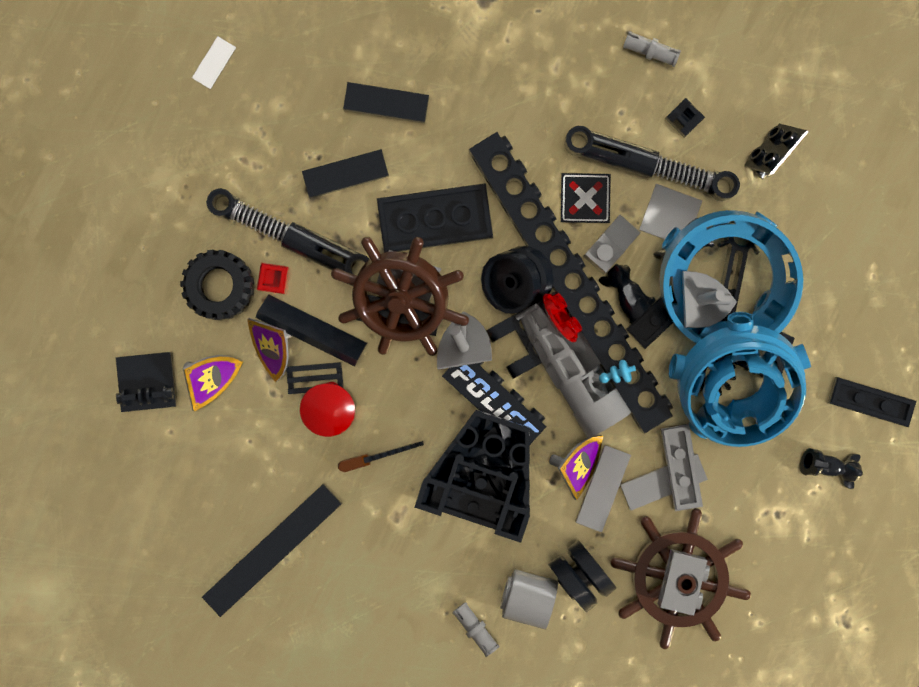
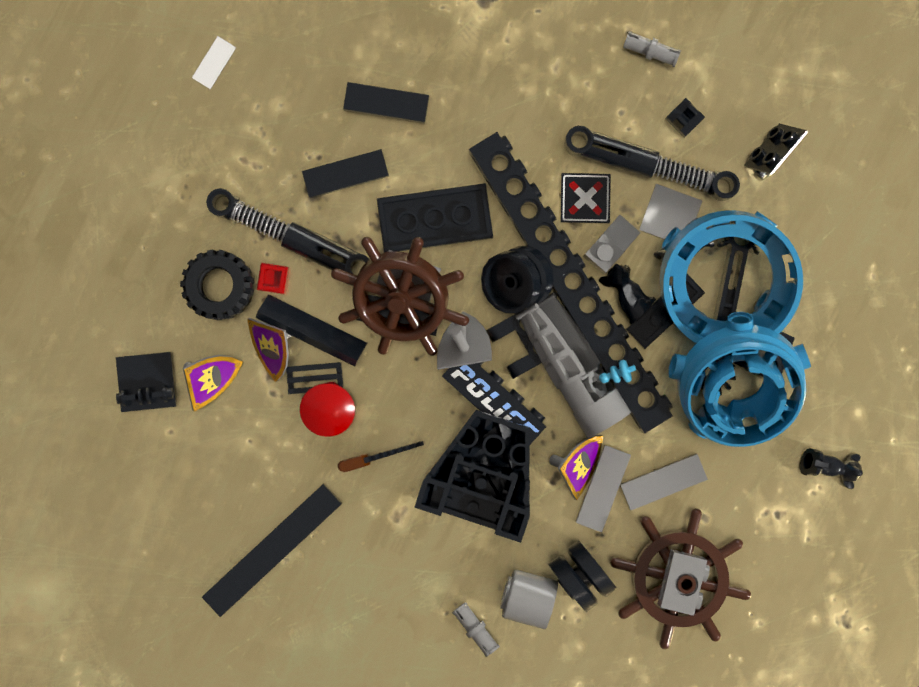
red dish [543,293,582,343] -> none
light grey tile [660,424,703,511] -> none
light grey shield [682,271,737,328] -> none
black tile [827,377,917,427] -> none

